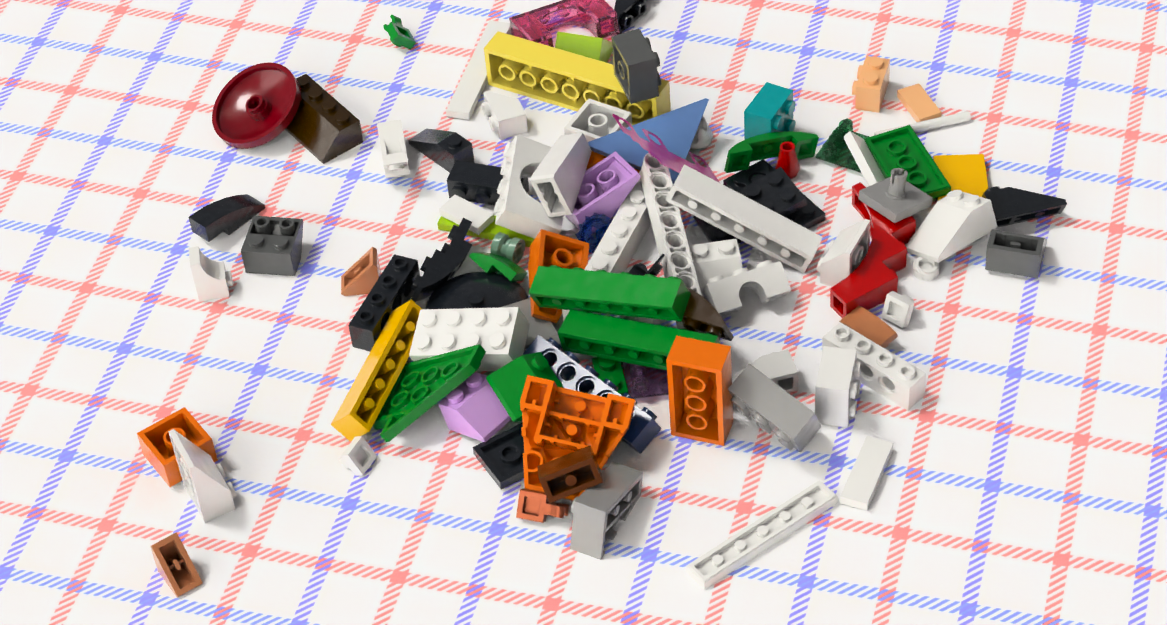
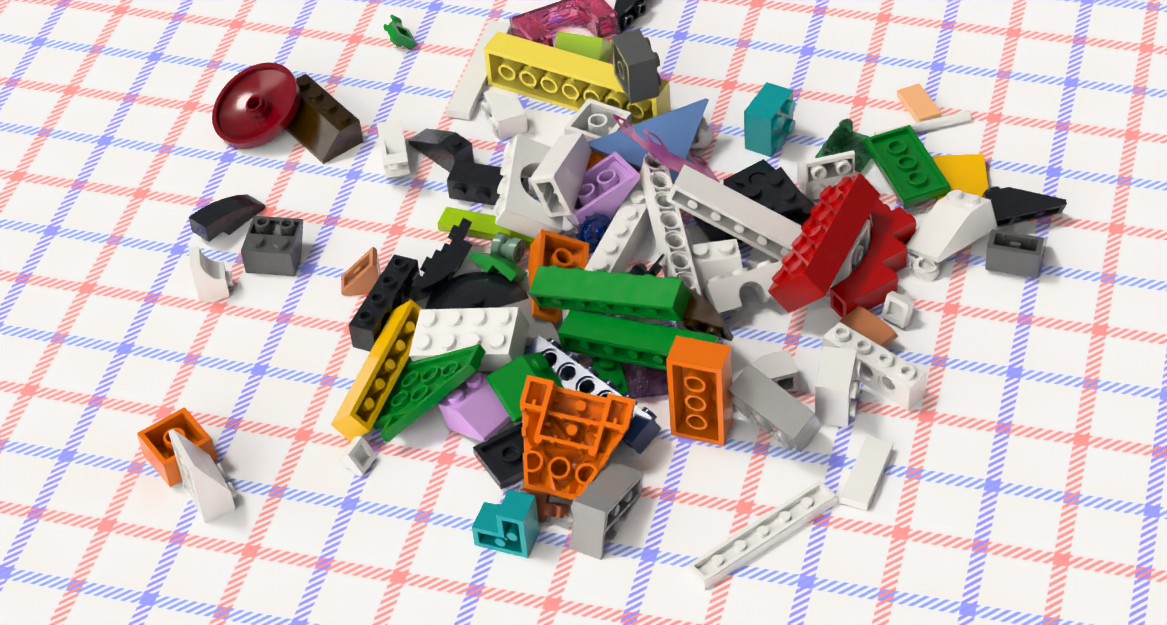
nougat slope [150,532,203,597] -> none
white tile [439,195,495,235] -> none
reddish brown brick [537,446,603,503] -> none
green slope [724,131,819,173] -> none
red cone [775,142,800,179] -> none
white tile [844,131,885,186] -> none
light nougat brick [852,56,890,113] -> none
light grey tile [858,168,933,223] -> none
none -> teal brick [472,489,540,558]
none -> red brick [768,173,880,313]
none -> white slope [797,150,855,200]

